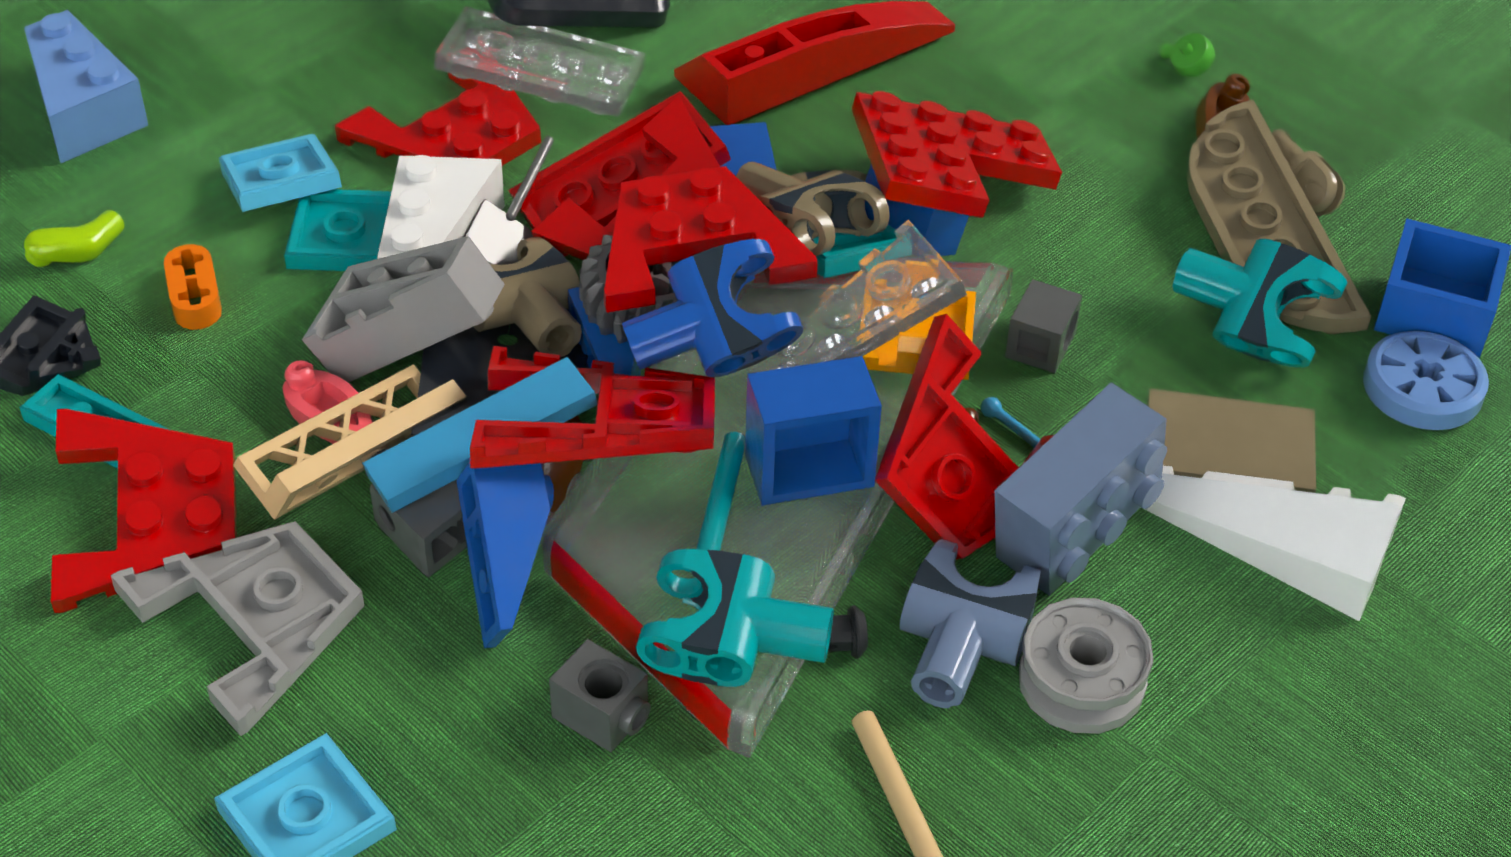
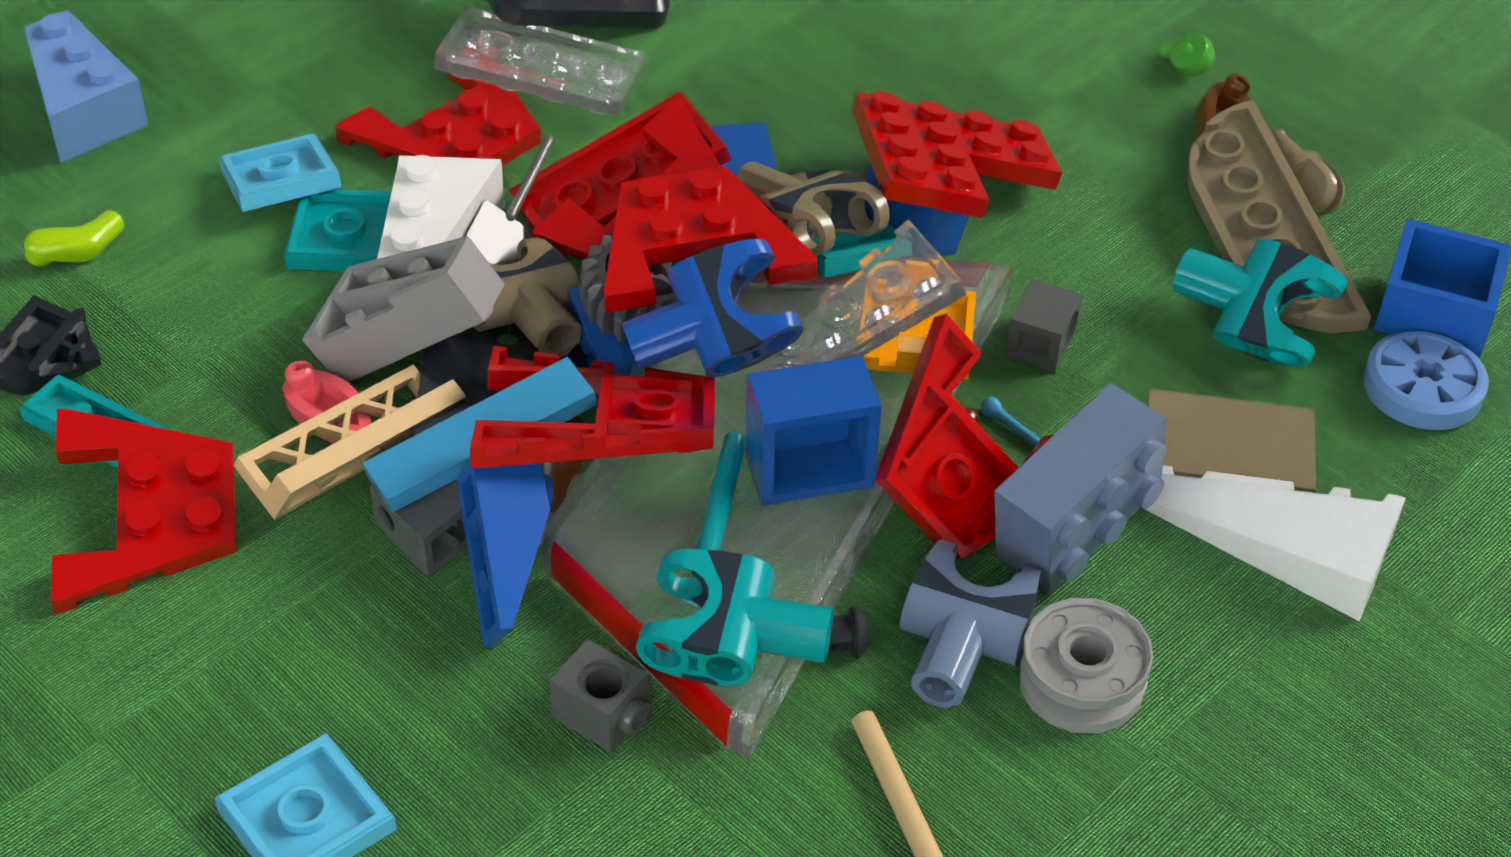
light grey wing [110,521,364,736] -> none
orange beam [164,244,222,330] -> none
red wedge [674,1,955,125] -> none

